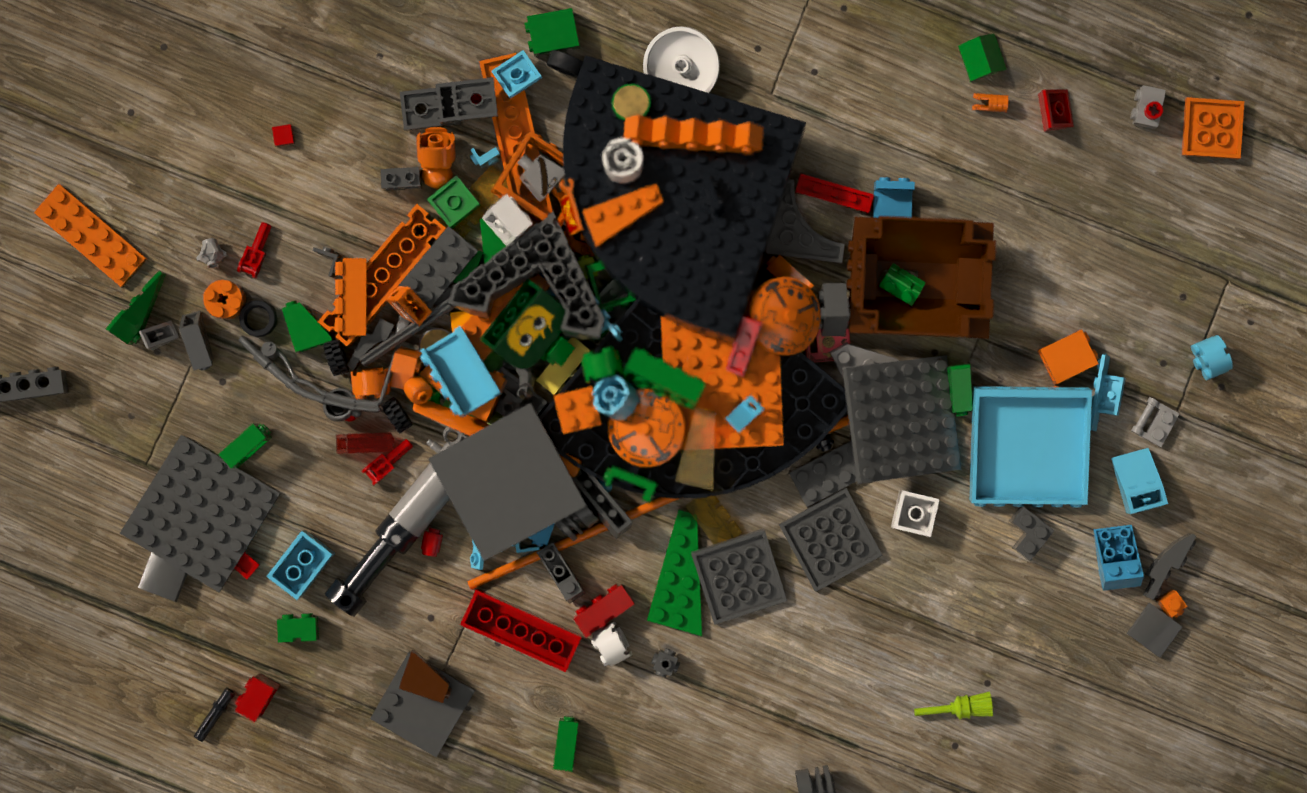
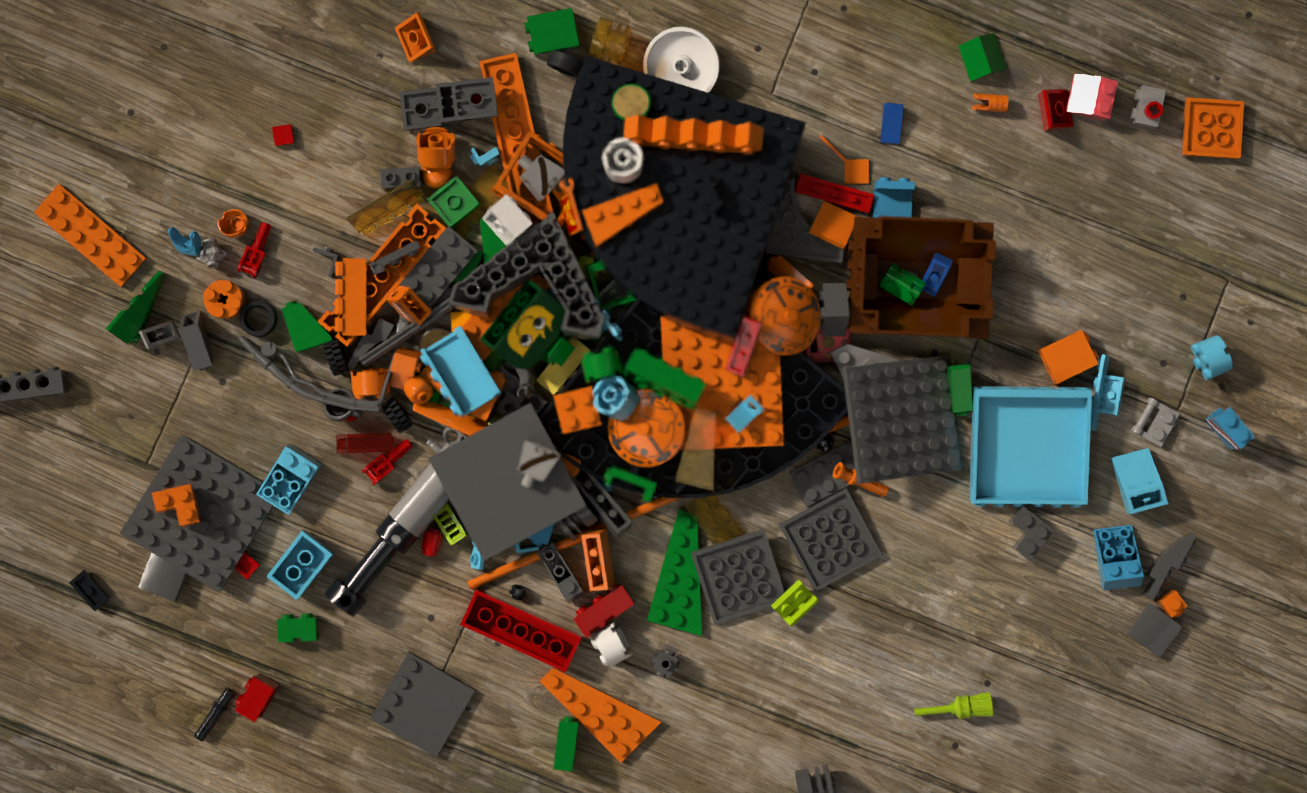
green window [218,423,272,469] -> none
reddish brown slope [399,650,452,703] -> none
medium azure slope [492,50,542,99] -> none
arm [563,223,591,255] -> none
white brick [891,490,940,537] -> none
none -> black plate [69,570,110,612]
none -> orange brick [152,484,202,527]
none -> dark azure helmet [168,227,202,256]
none -> orange hair [217,209,249,238]
none -> medium azure slope [256,444,323,515]
none -> clear yellow windscreen [346,179,424,236]
none -> dark grey hinge [369,241,421,275]
none -> orange slope [395,12,437,63]
none -> lime slope [434,503,468,545]
none -> black plate [509,584,527,600]
none -> light grey torso [518,439,561,489]
none -> orange wing [540,667,662,763]
none -> orange brick [581,528,615,591]
none -> clear yellow wheel [589,17,632,65]
none -> lime bracket [771,580,819,627]
none -> orange tile [809,201,858,249]
none -> orange piece [819,135,869,184]
none -> orange pin [833,462,889,497]
none -> blue slope [880,103,903,144]
none -> blue slope [922,253,953,297]
none -> slope [1066,74,1118,121]
none -> dark azure panel [1204,407,1255,449]

